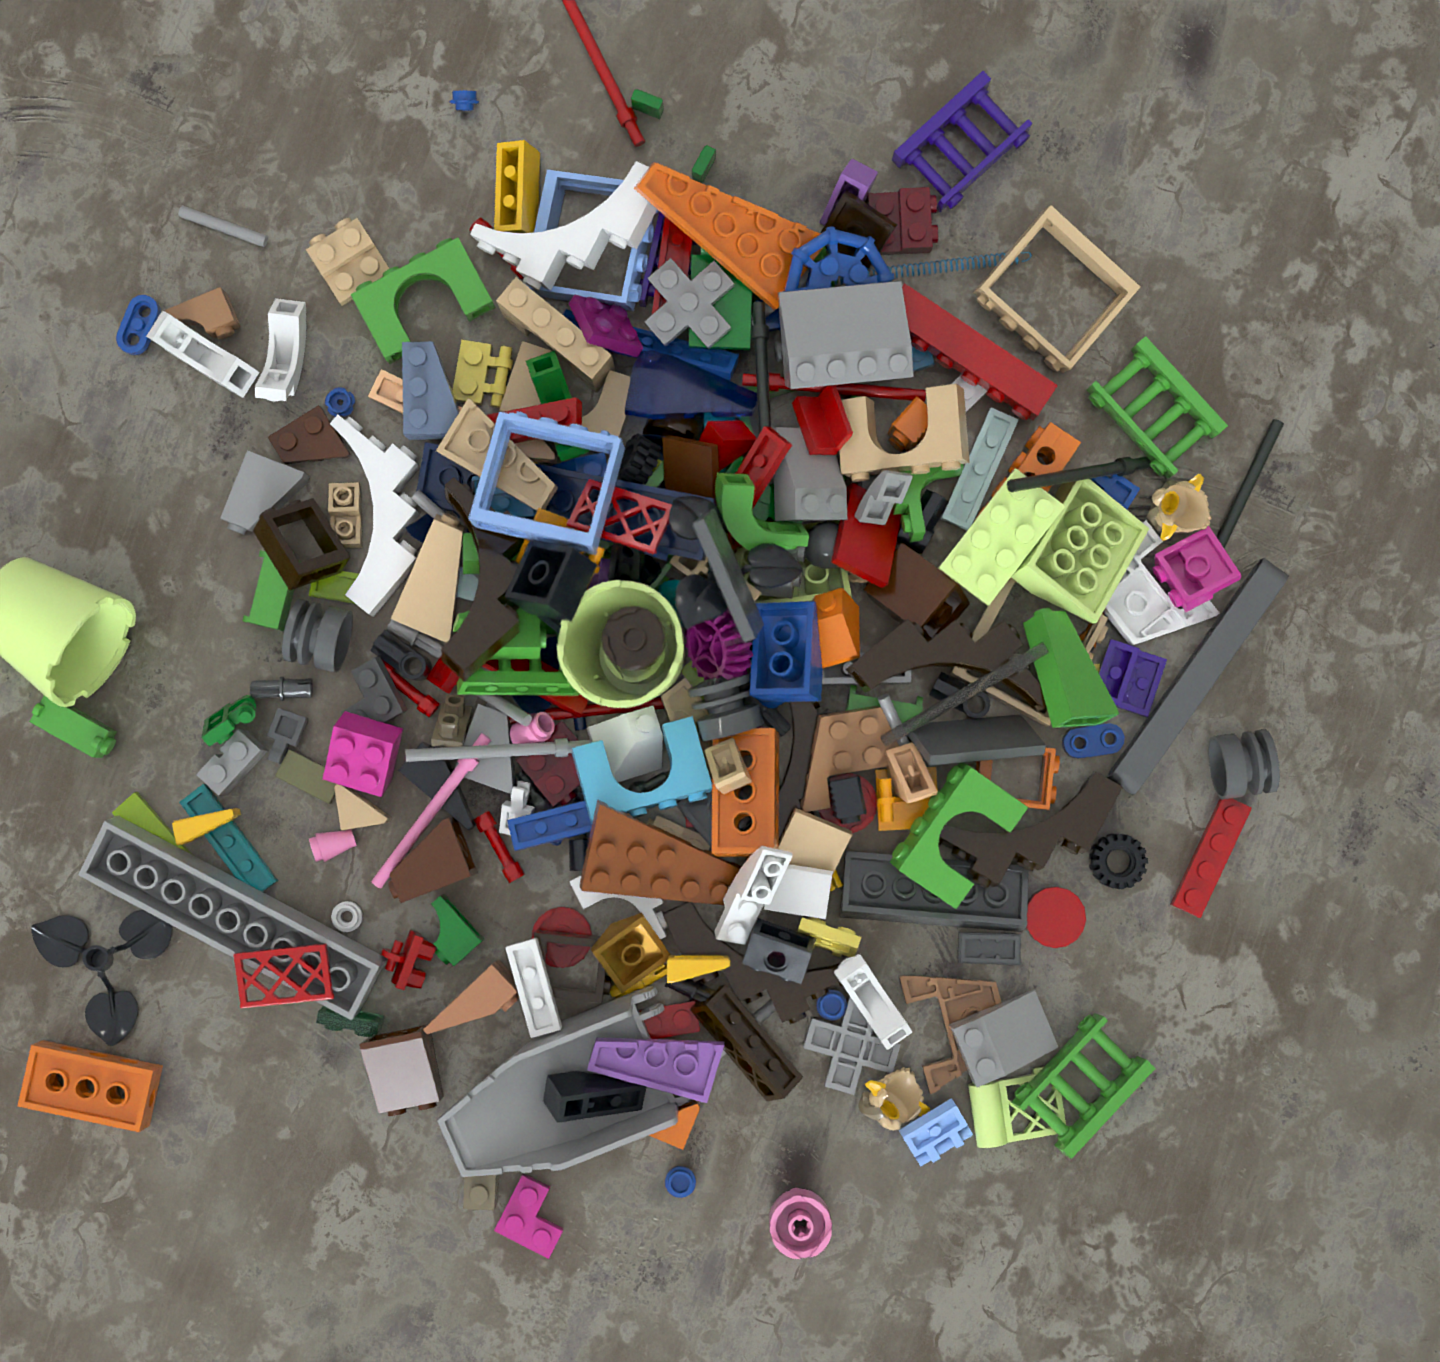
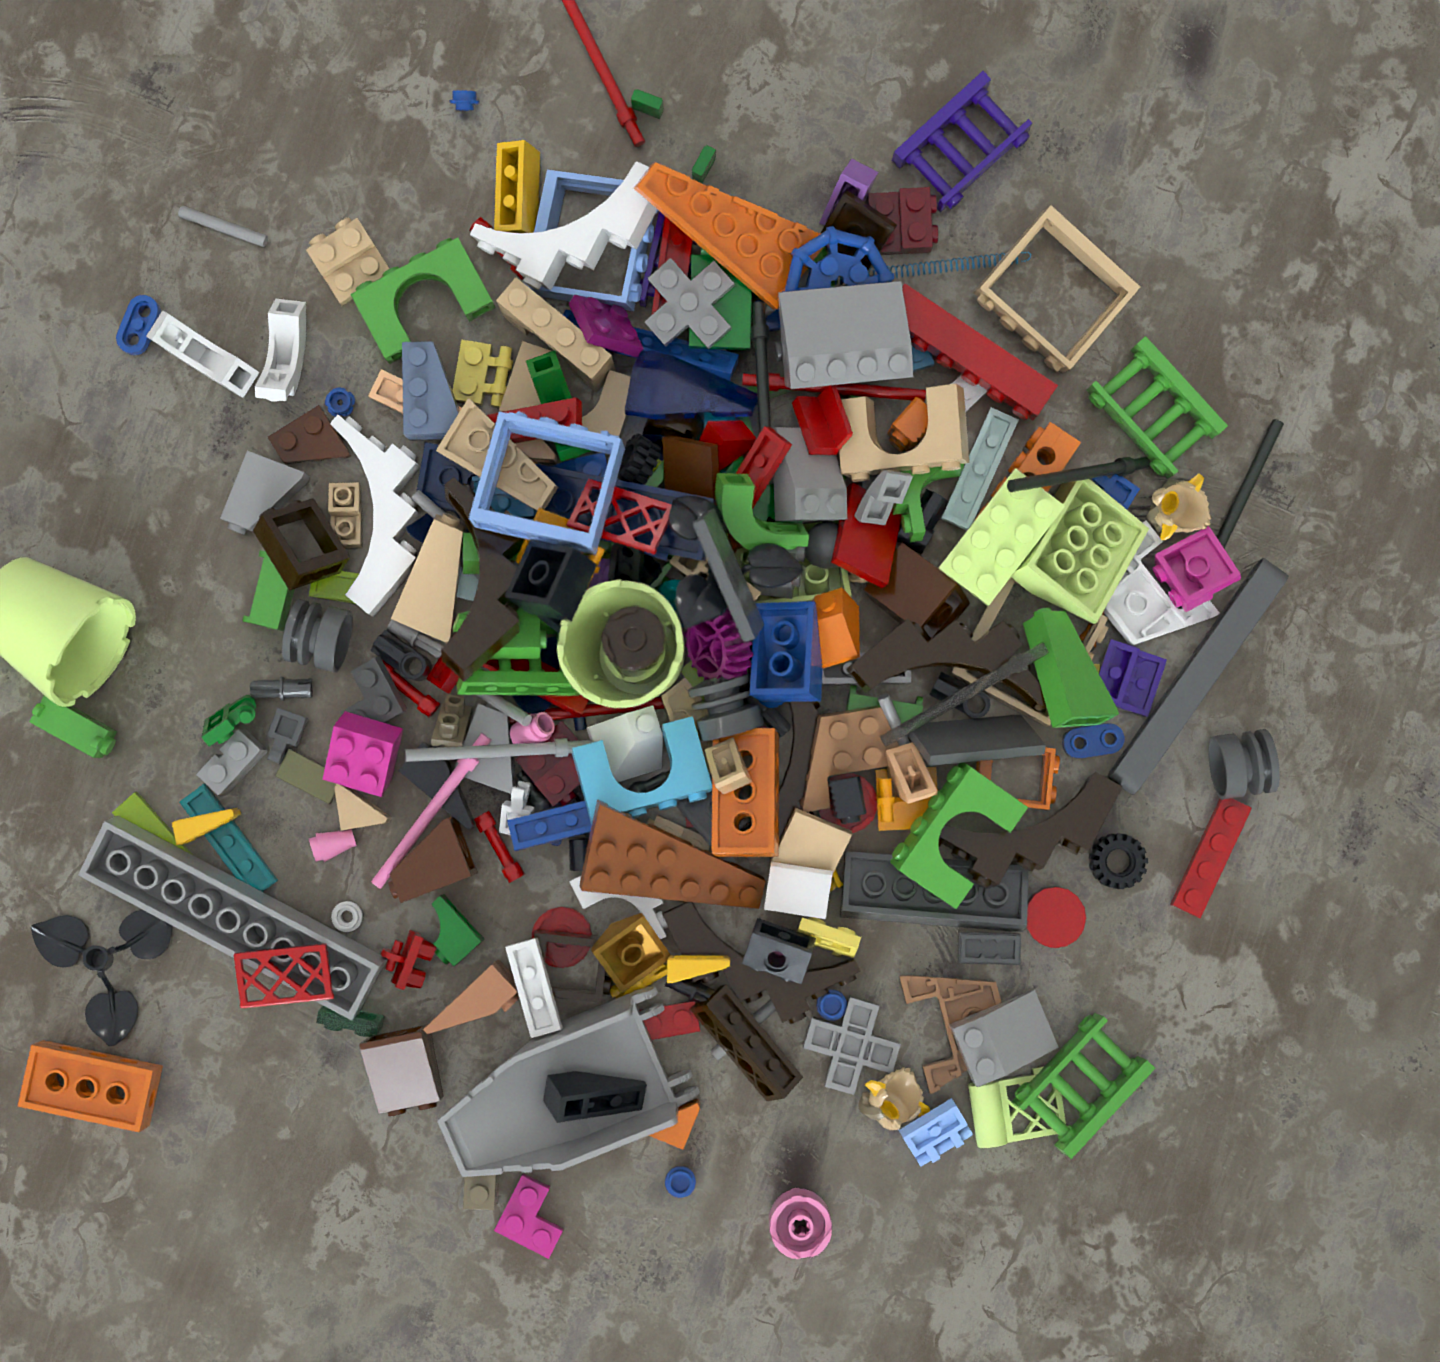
medium nougat arch [164,287,241,339] -> none
medium lavender wing [587,1037,724,1103] -> none
white slope [714,846,792,945] -> none
white arch [834,953,913,1050] -> none

